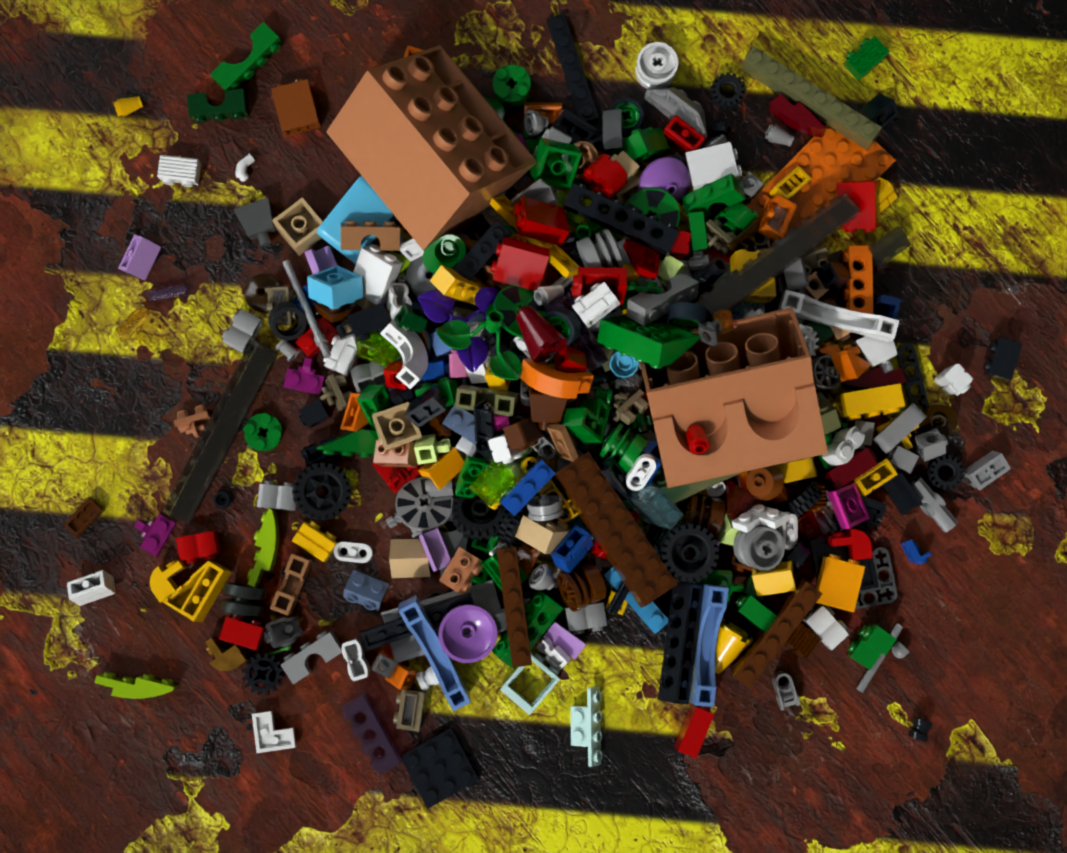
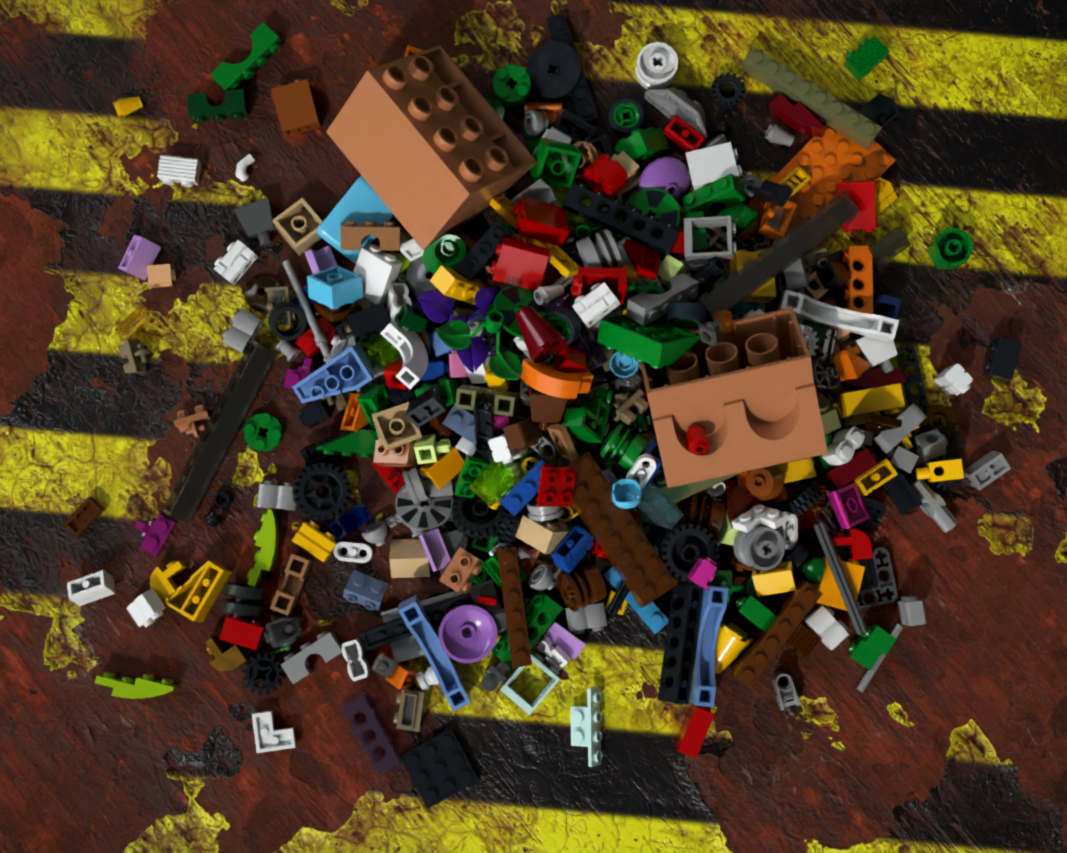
clear purple pin [148,283,189,303] -> none
red brick [176,531,221,564] -> none
dark grey slope [603,109,624,149] -> none
light grey hinge [892,641,909,658] -> none
blue bracket [900,539,932,565] -> none
black wheel [908,717,933,742] -> none
none -> dark tan hips [118,339,151,373]
none -> white brick [126,588,166,628]
none -> light nougat brick [146,264,176,288]
none -> black plate [204,511,223,528]
none -> white brick [214,240,258,286]
none -> medium blue wedge [292,344,374,403]
none -> clear blue brick [328,501,373,541]
none -> light grey brick [361,521,388,547]
none -> light grey wheel [402,467,429,505]
none -> red tile [476,594,497,606]
none -> dark grey hips [481,661,510,692]
none -> black piece [526,41,582,99]
none -> red hinge [536,464,577,507]
none -> medium azure hair [612,478,642,509]
none -> light grey window [684,216,737,261]
none -> dark pink brick [686,557,717,590]
none -> black panel [746,180,793,207]
none -> green brick [799,557,825,584]
none -> dark grey axle [814,522,867,634]
none -> dark brown axle [821,328,838,366]
none -> dark brown plate [845,413,902,433]
none -> light grey brick [897,595,927,626]
none -> yellow torso [916,459,964,483]
none -> green brick [929,228,973,270]

